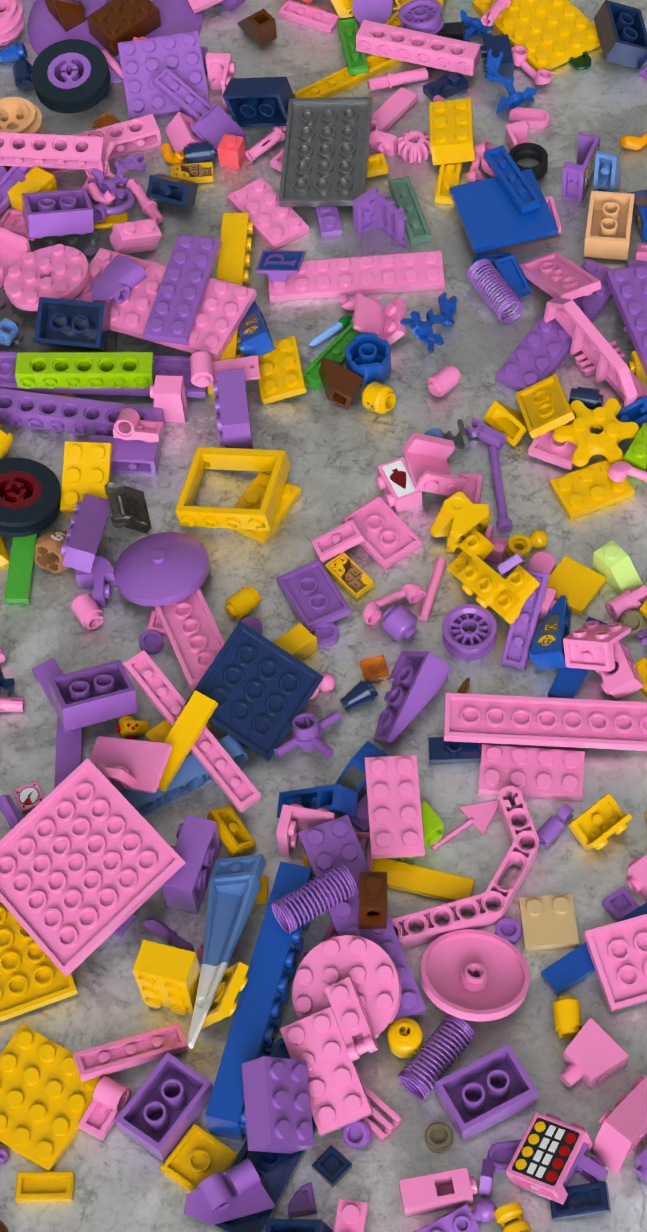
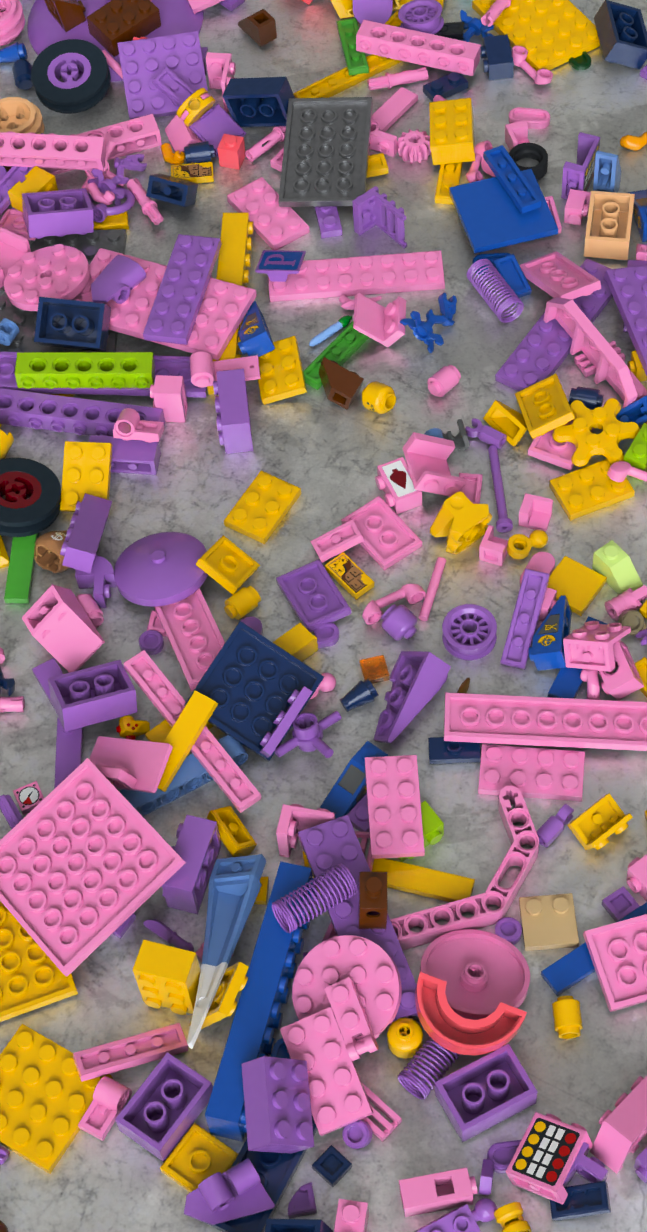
yellow tile [15,1171,75,1203] -> none
clear orange tile [92,112,121,129] -> none
clear smoke plate [104,482,152,534] -> none
bright pink brick [109,219,161,254] -> none
yellow window [175,447,291,531] -> none
blue slope [277,784,358,819] -> none
bright pink tile [278,0,340,34] -> none
blue brick [345,333,391,385] -> none
sand green tile [388,176,432,246] -> none
dark tan tile [425,1122,453,1153] -> none
bright pink piece [432,800,498,850] -> none
yellow bracket [447,529,540,625] -> none
blue piece [485,49,537,114] -> none
medium lavender tile [497,553,529,575] -> none
bright pink torso [559,1018,629,1088] -> none
none -> bright pink slope [22,584,105,673]
none -> yellow head [176,88,215,127]
none -> yellow tile [195,535,260,595]
none -> medium lavender plate [260,686,313,758]
none -> coral brick [415,972,527,1056]
none -> bright pink panel [518,493,553,531]
none -> bright pink brick [564,189,591,225]
none -> bright pink arm [580,669,600,700]

